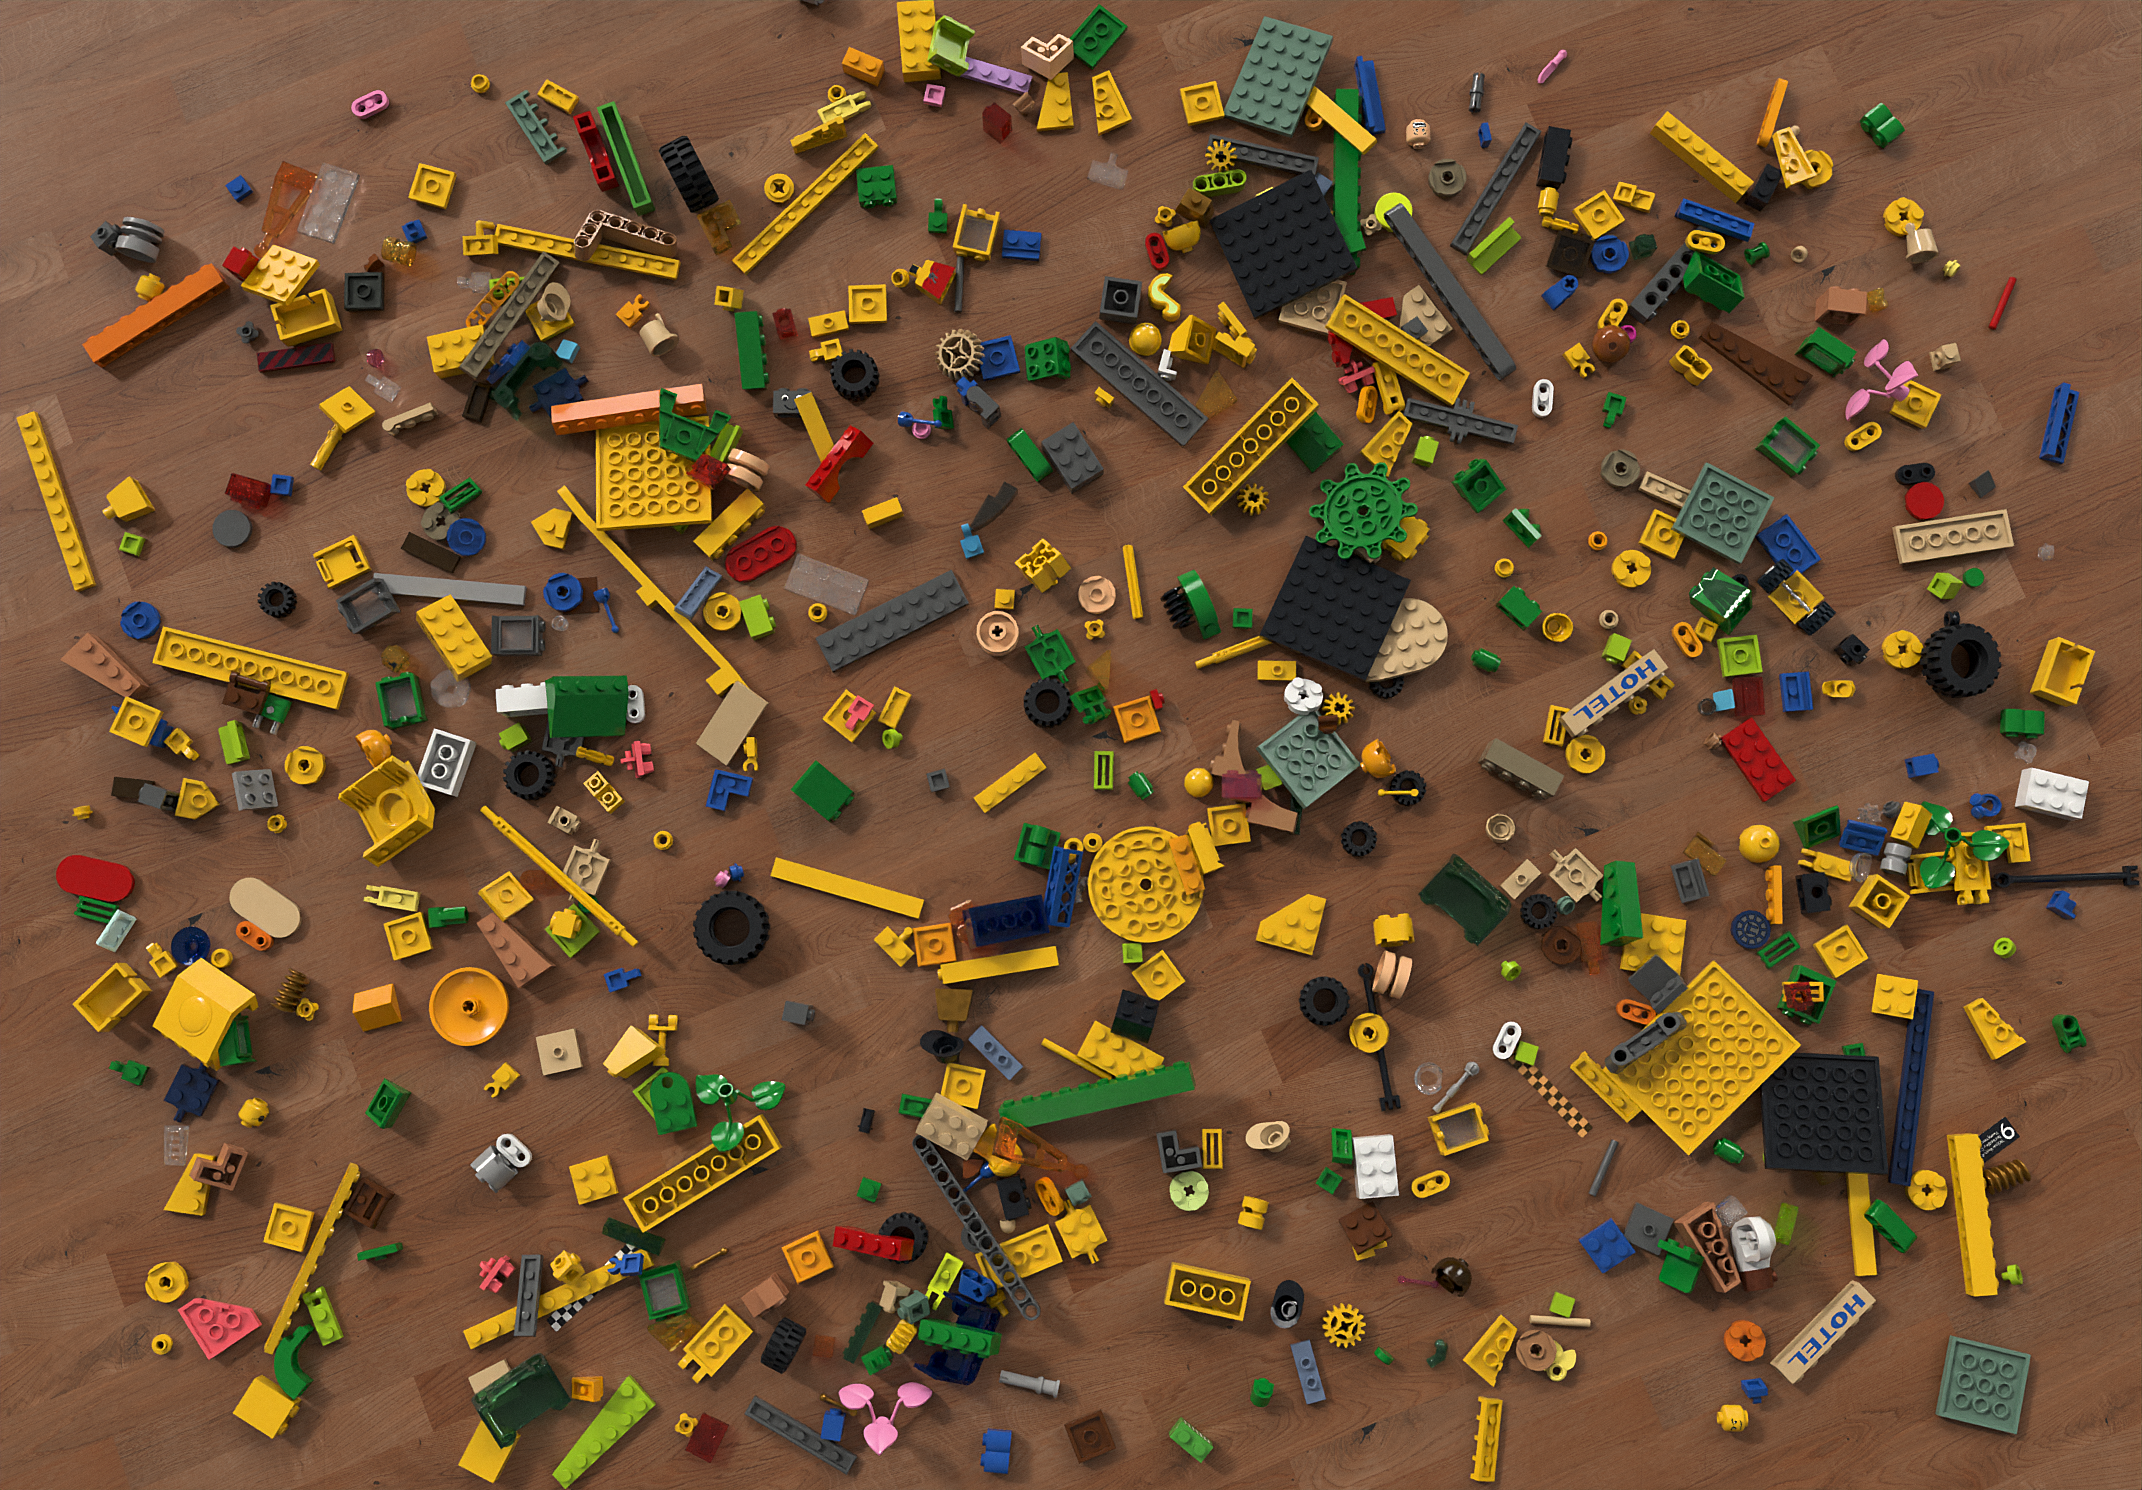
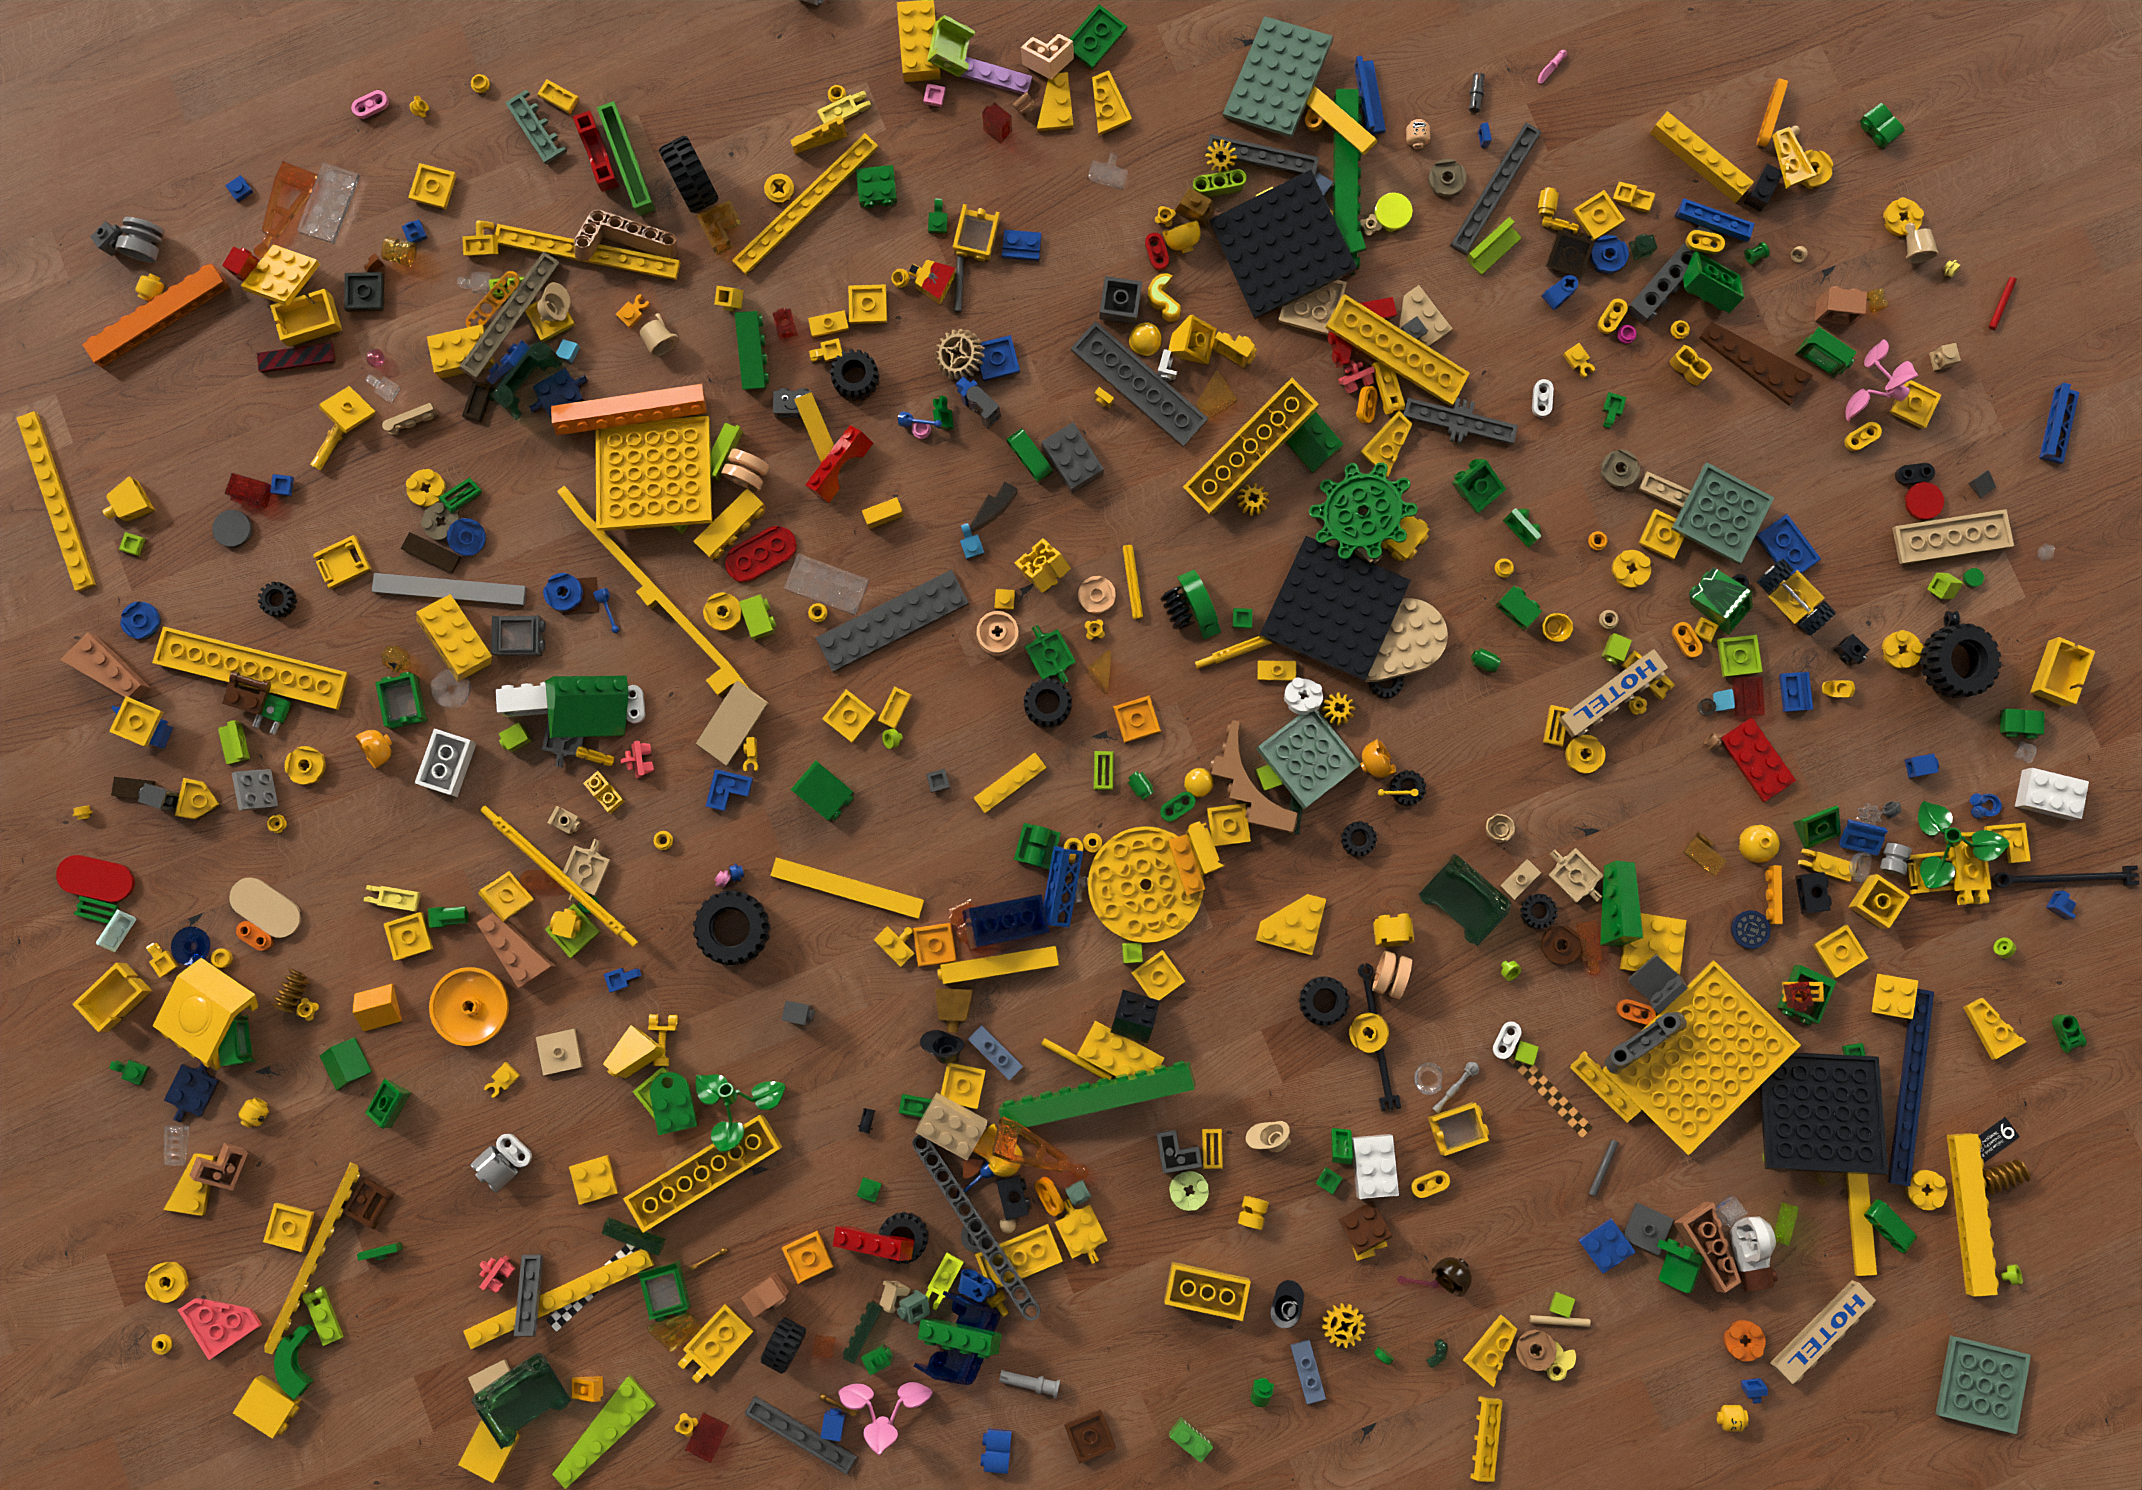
yellow plate [164,728,200,761] -> none
dark grey plate [236,321,259,343] -> none
window [336,578,401,634] -> none
yellow panel [338,755,435,867] -> none
black tyre [503,751,557,801] -> none
yellow plate [531,508,574,550] -> none
yellow brick [550,1250,585,1286] -> none
clear hinge [552,615,569,632] -> none
blue plate [608,1253,644,1276] -> none
green wing [659,388,731,462] -> none
sand blue plate [674,567,722,620] -> none
clear red plate [686,453,731,490] -> none
light orange brick [842,47,885,87] -> none
coral plate [845,695,874,731] -> none
yellow gear [886,1319,918,1355] -> none
green bracket [1025,337,1071,381] -> none
green plate [1070,685,1111,724] -> none
red plate [1149,689,1165,712] -> none
yellow plate [1180,81,1225,126] -> none
yellow plate [1217,301,1248,340] -> none
clear pink brick [1222,770,1262,799] -> none
reddish brown plate [1317,715,1338,734] -> none
dark grey beam [1384,203,1516,380] -> none
lime brick [1412,436,1439,468] -> none
dark tan brick [1478,738,1564,800] -> none
black brick [1536,126,1573,190] -> none
sand green plate [1556,896,1575,915] -> none
dark orange cylinder [1592,325,1630,363] -> none
dark grey plate [1670,858,1710,903] -> none
green brick [1713,1137,1744,1164] -> none
window [1755,416,1820,477] -> none
green tile [1756,931,1800,969] -> none
yellow brick [1890,802,1932,849] -> none
none -> green slope [319,1037,372,1091]
none -> yellow plate [410,95,429,118]
none -> green plate [1160,792,1195,822]

